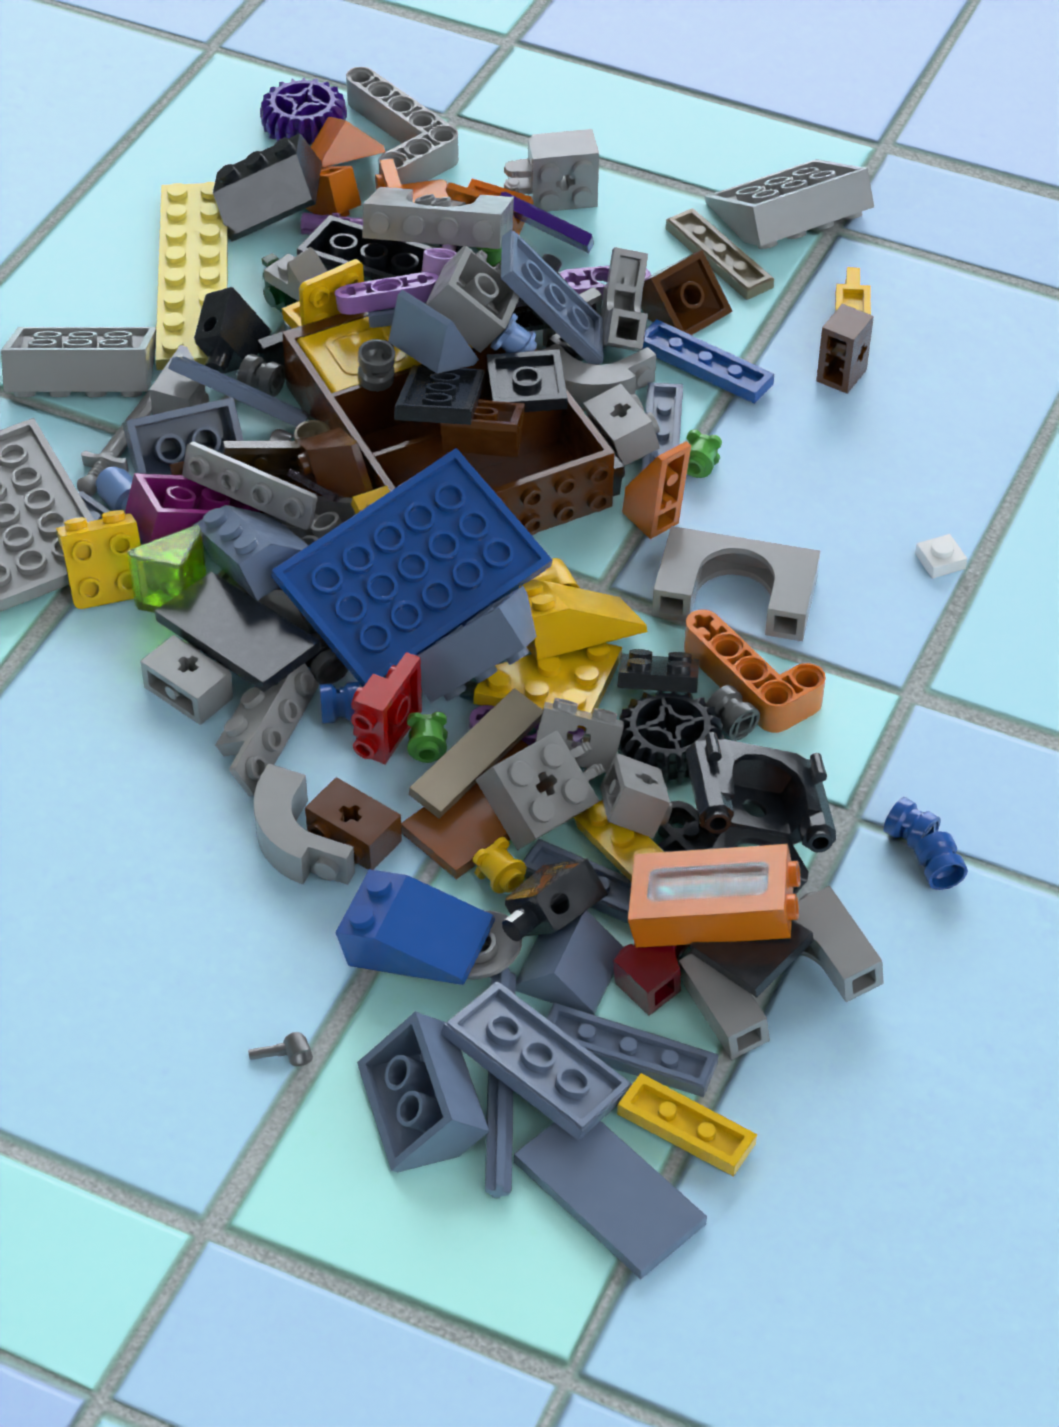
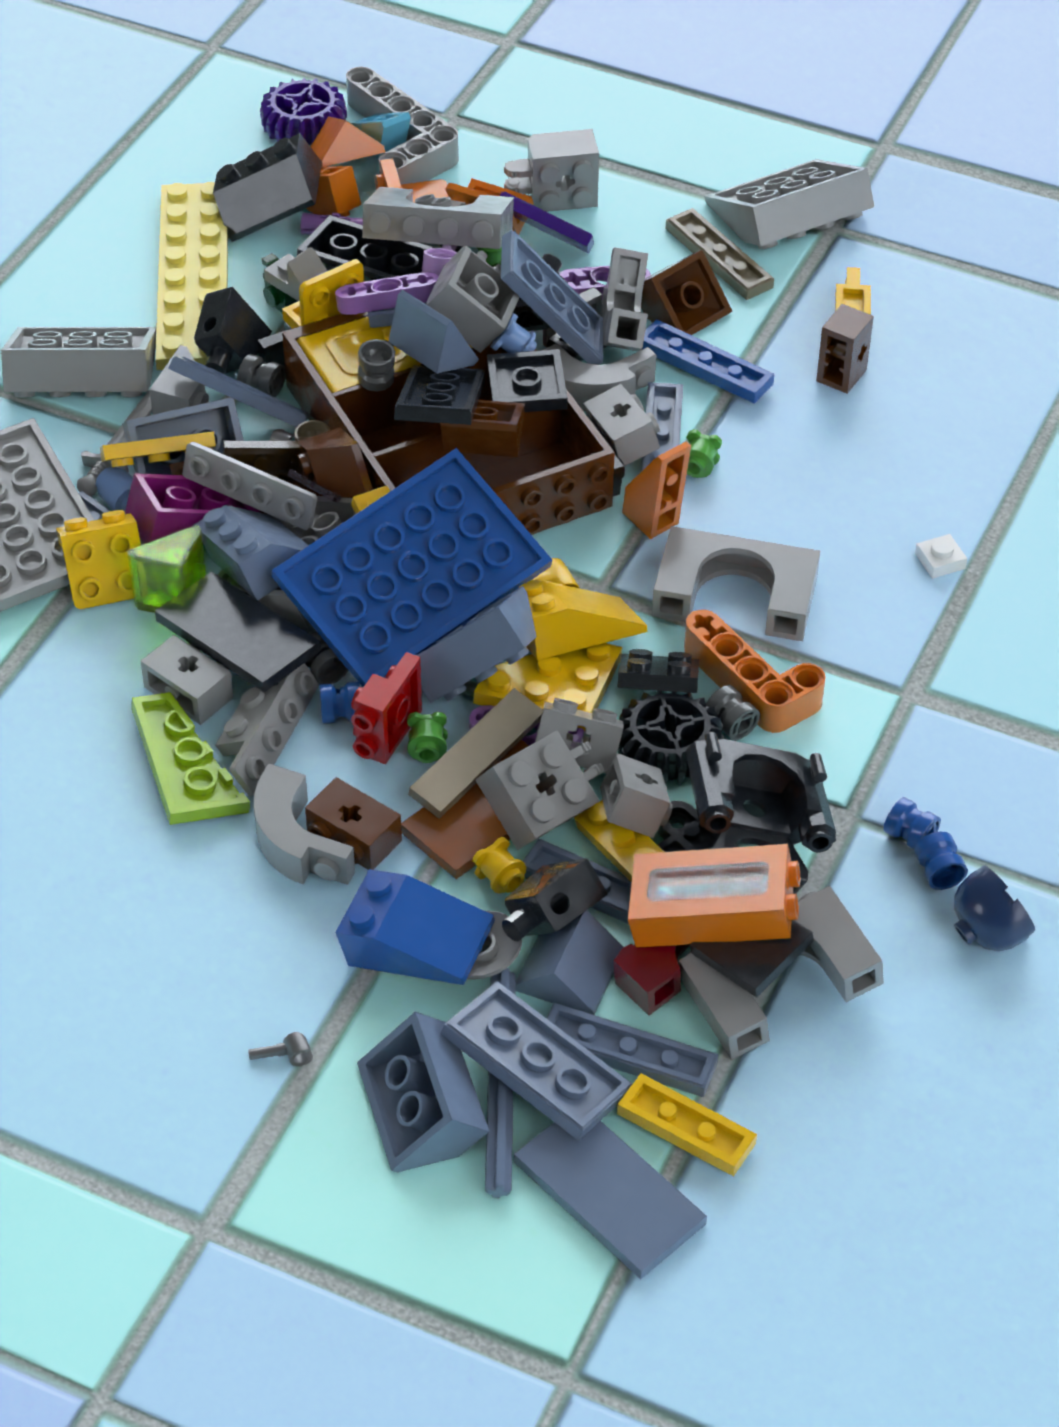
none -> yellow plate [100,431,216,468]
none -> lime wing [131,692,250,825]
none -> medium azure slope [351,112,411,159]
none -> dark blue cylinder [954,865,1035,951]

